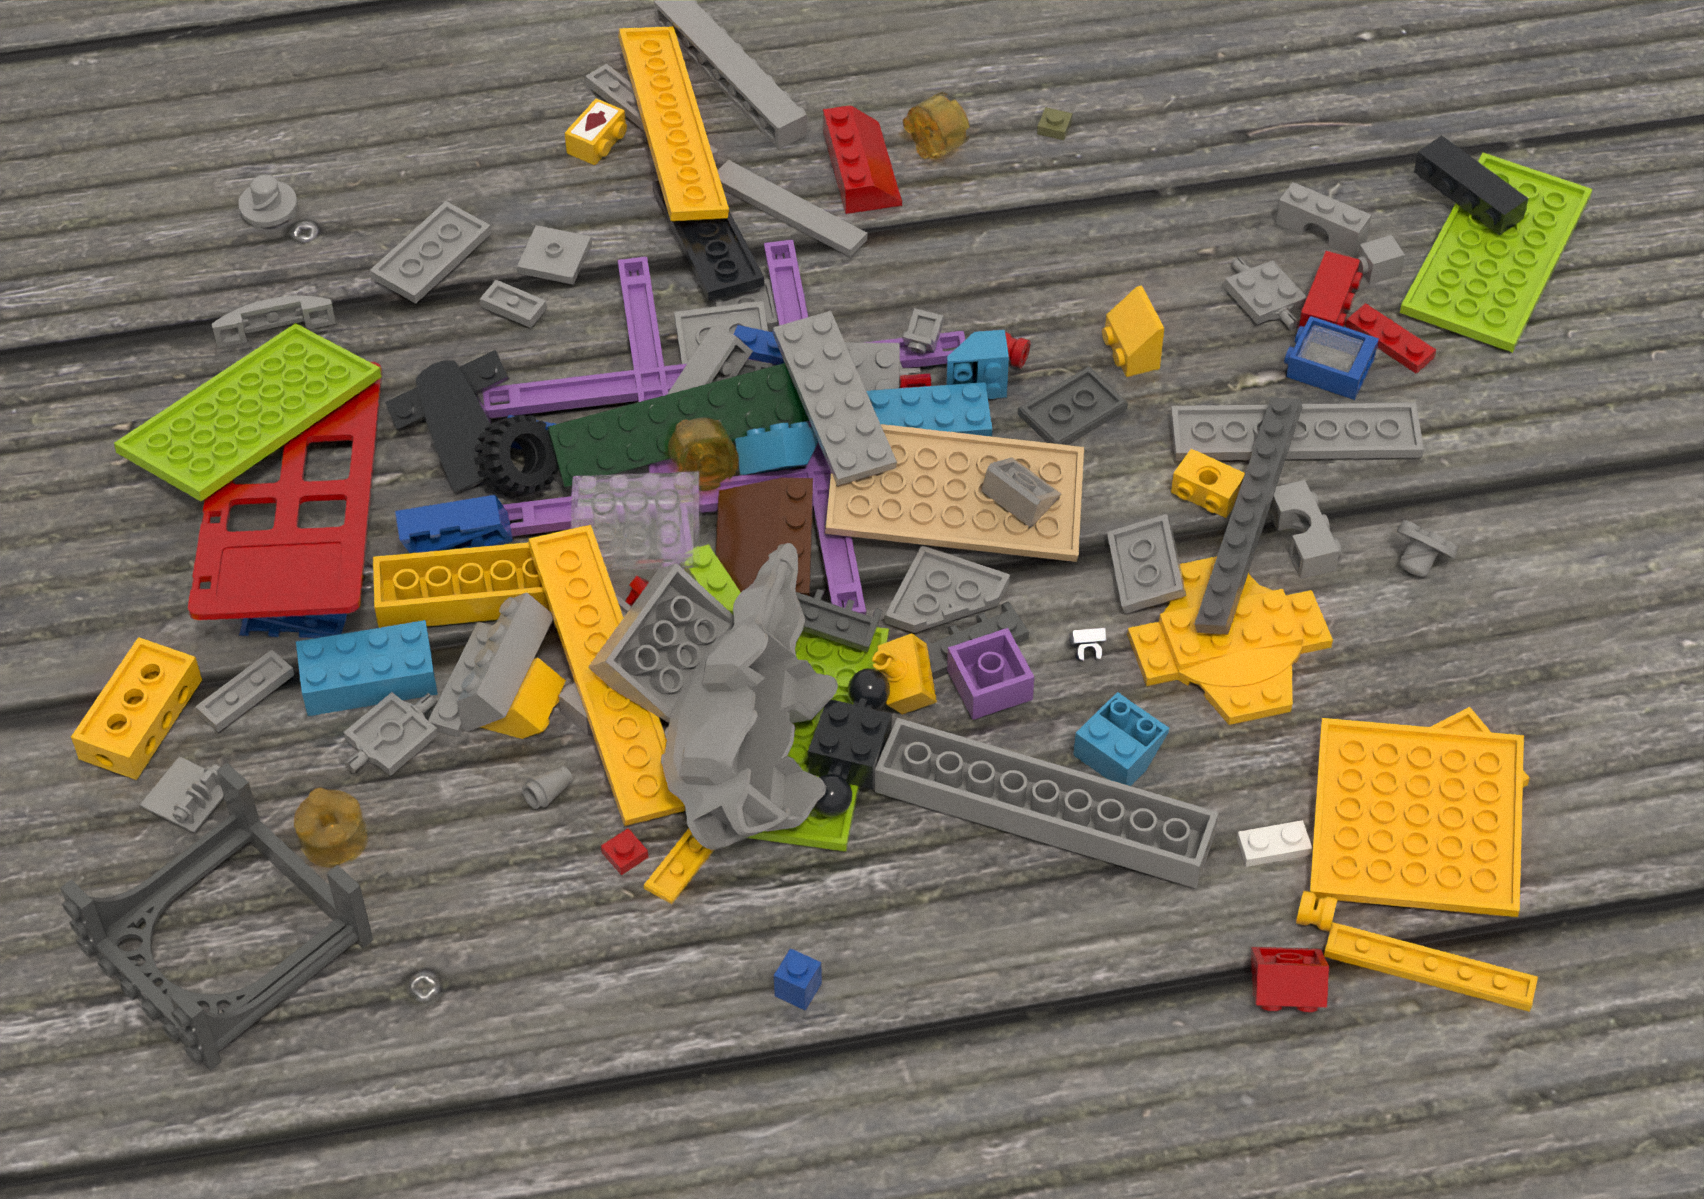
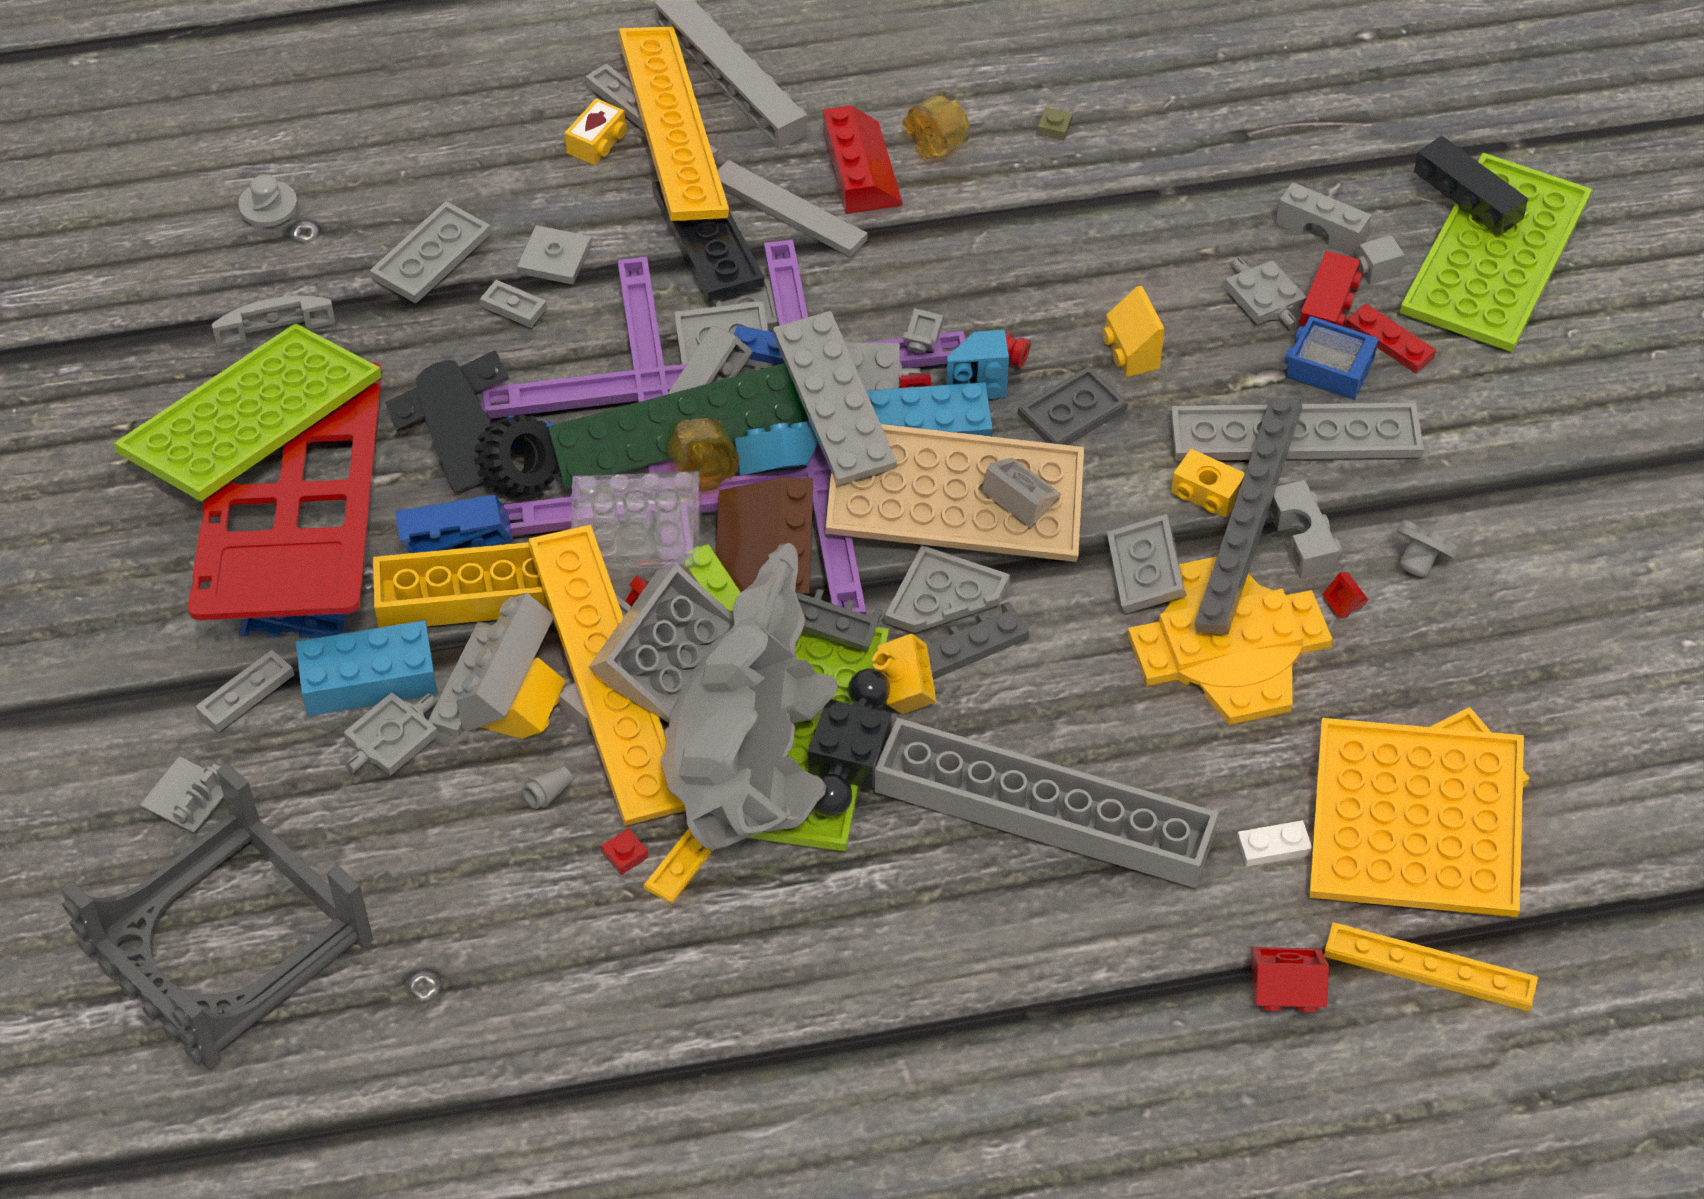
yellow brick [71,637,202,780] -> none
clear yellow brick [294,788,368,868] -> none
blue brick [774,948,822,1011] -> none
medium lavender brick [947,628,1034,720] -> none
tile [1069,628,1106,661] -> none
dark azure slope [1073,692,1169,786] -> none
yellow wheel [1296,890,1337,932] -> none
none -> red tile [1322,572,1369,618]

